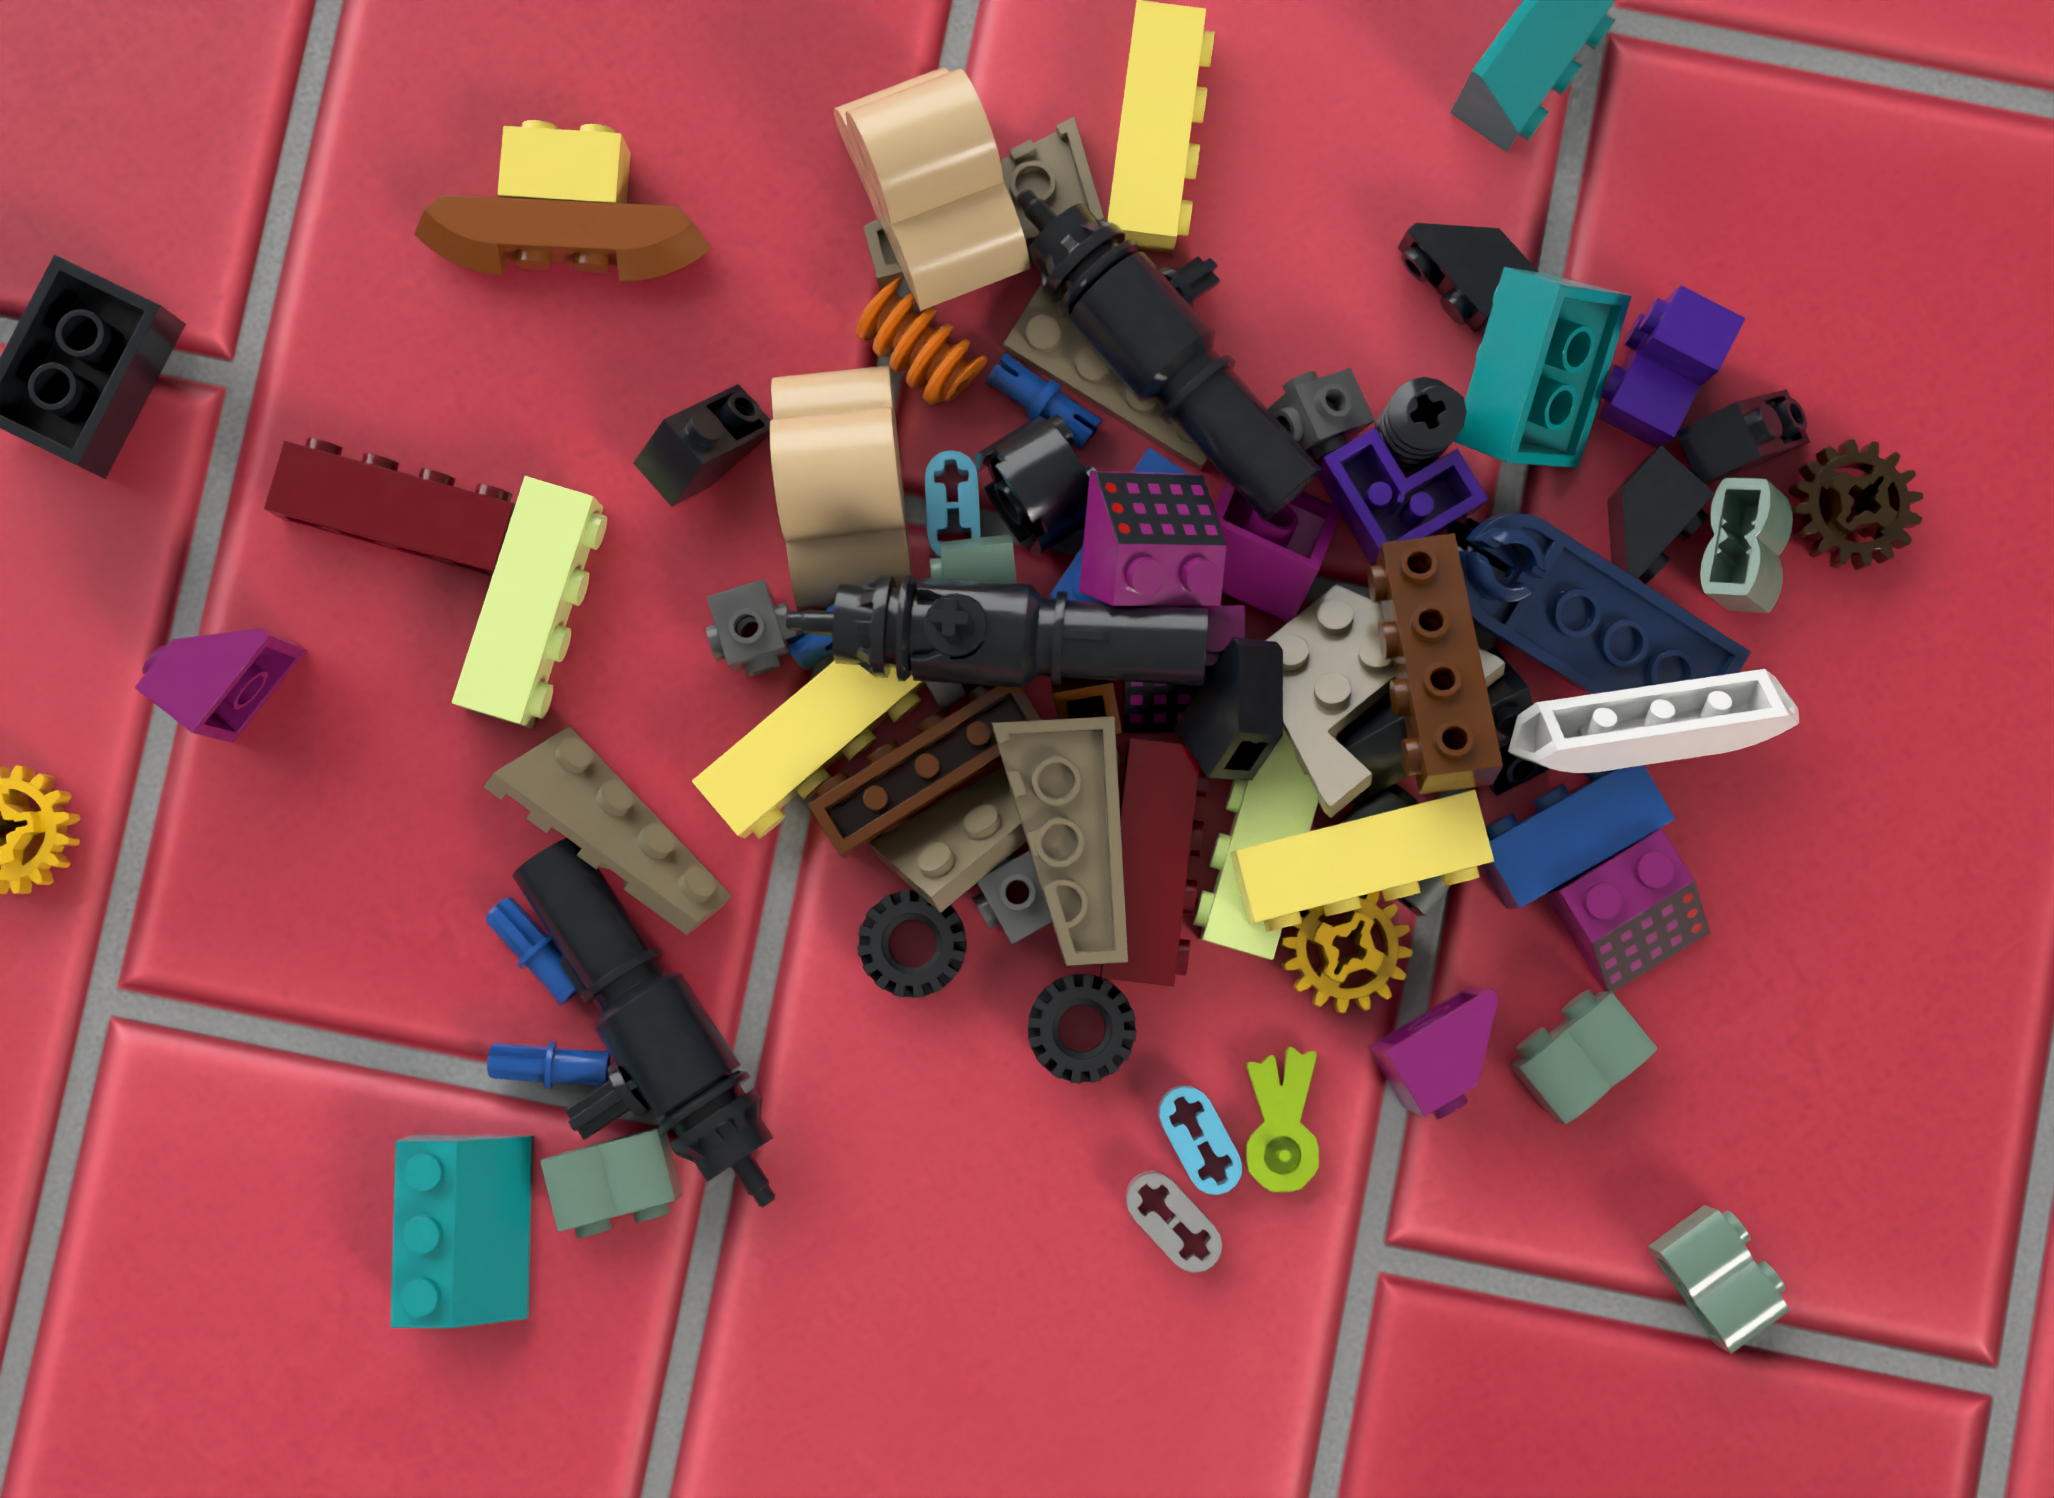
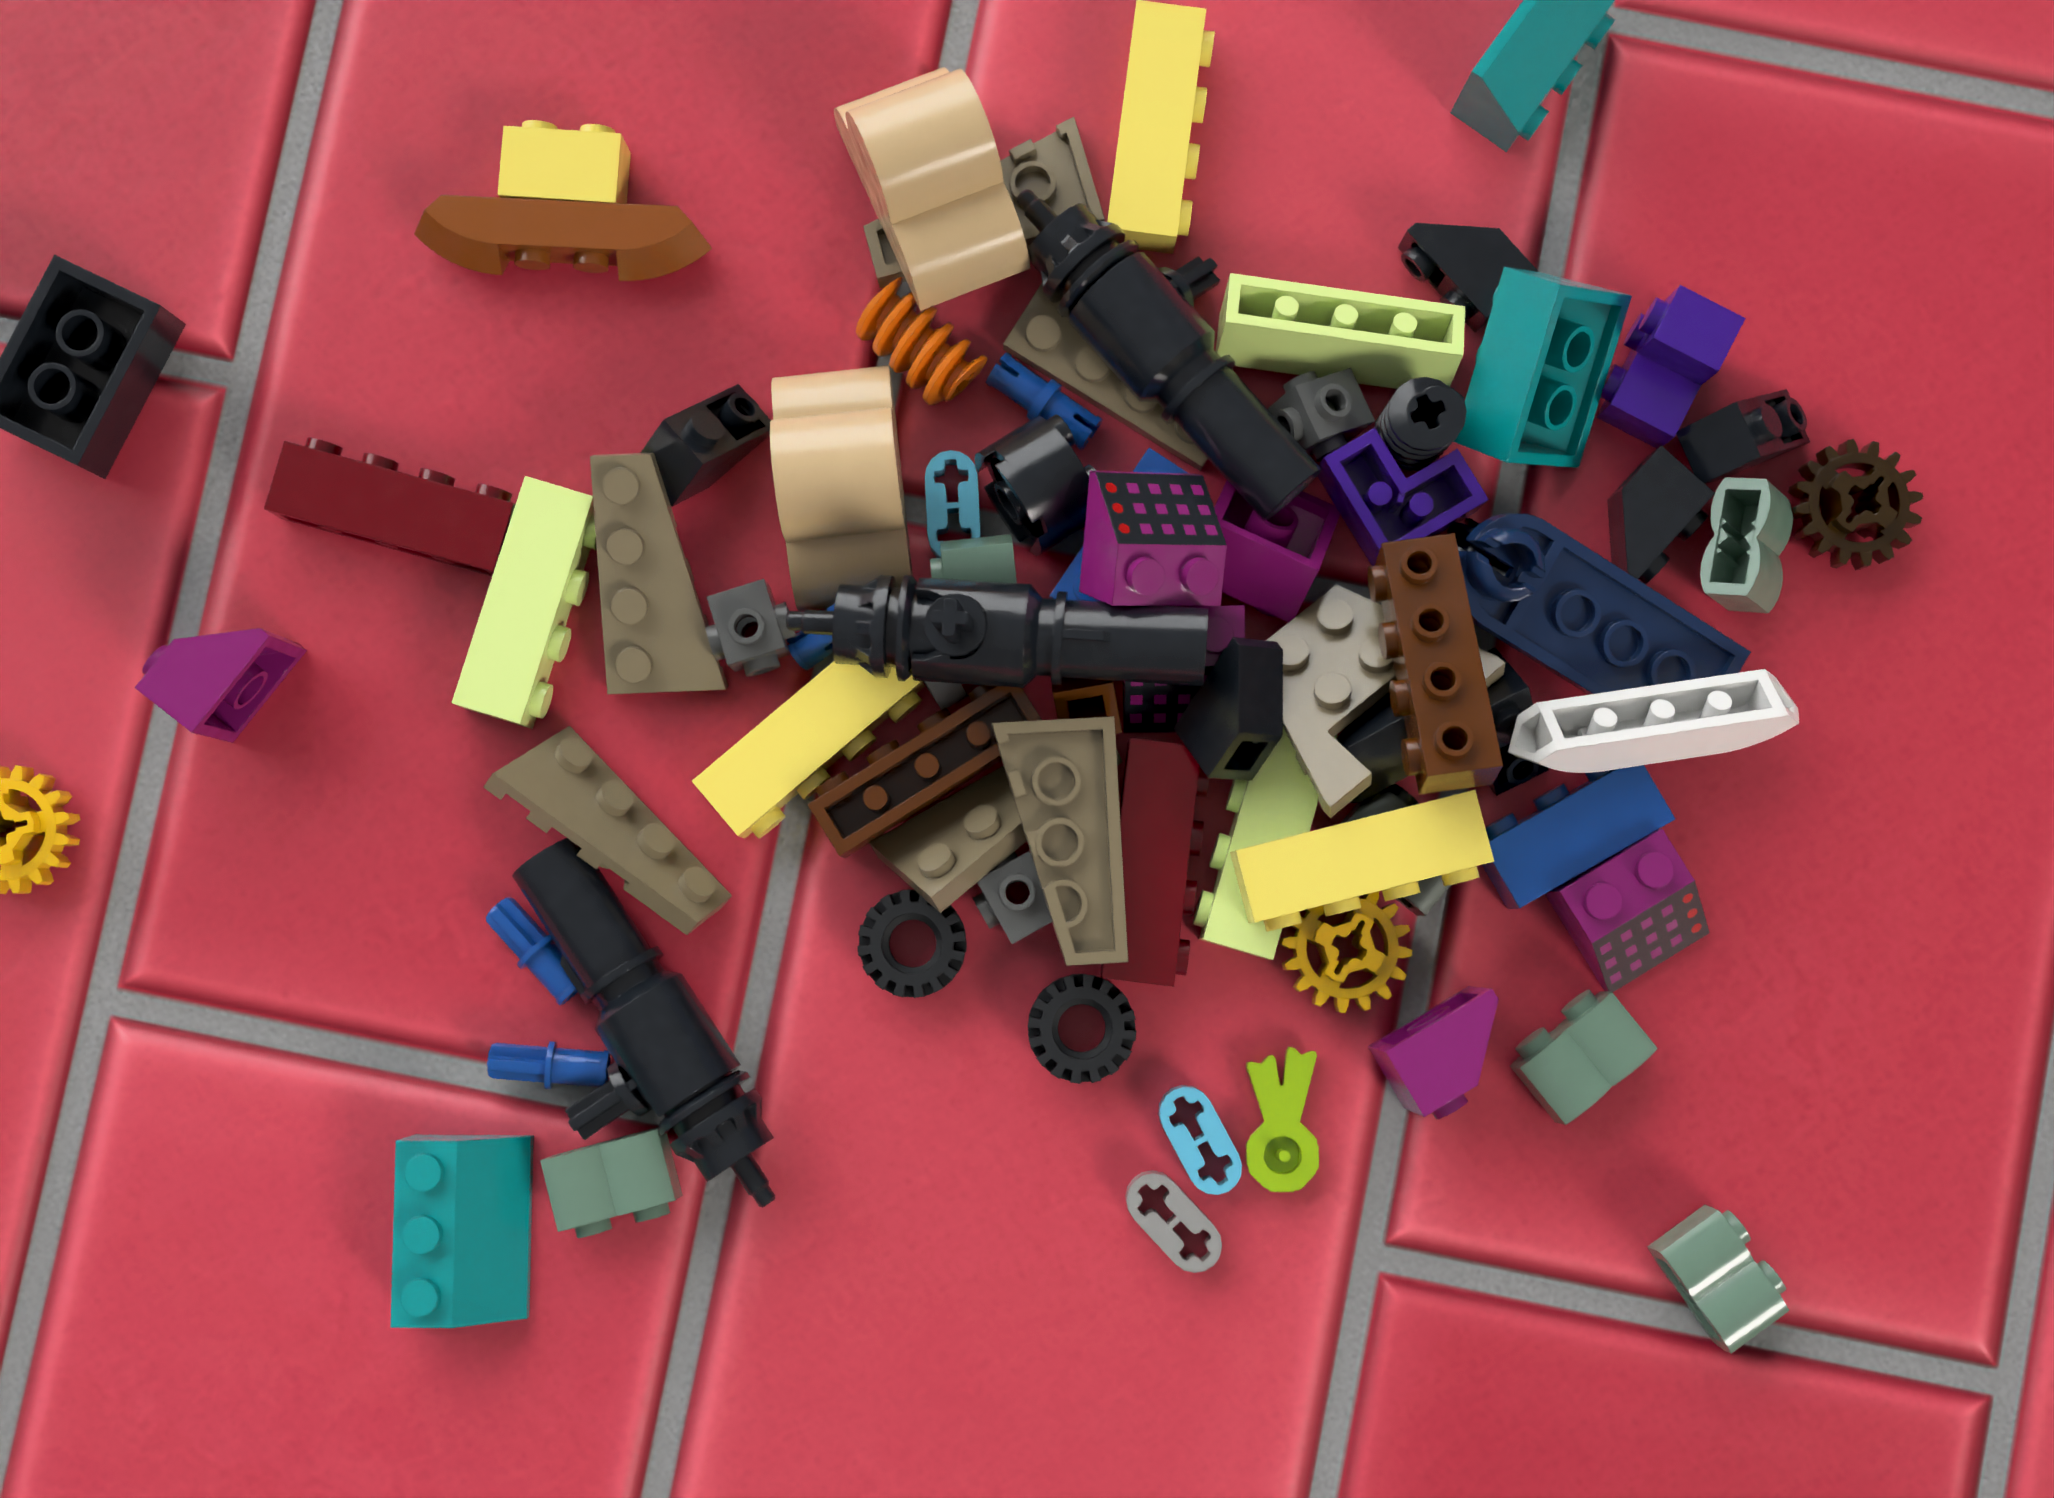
none -> dark tan wing [590,453,728,694]
none -> yellowish green brick [1216,273,1465,389]

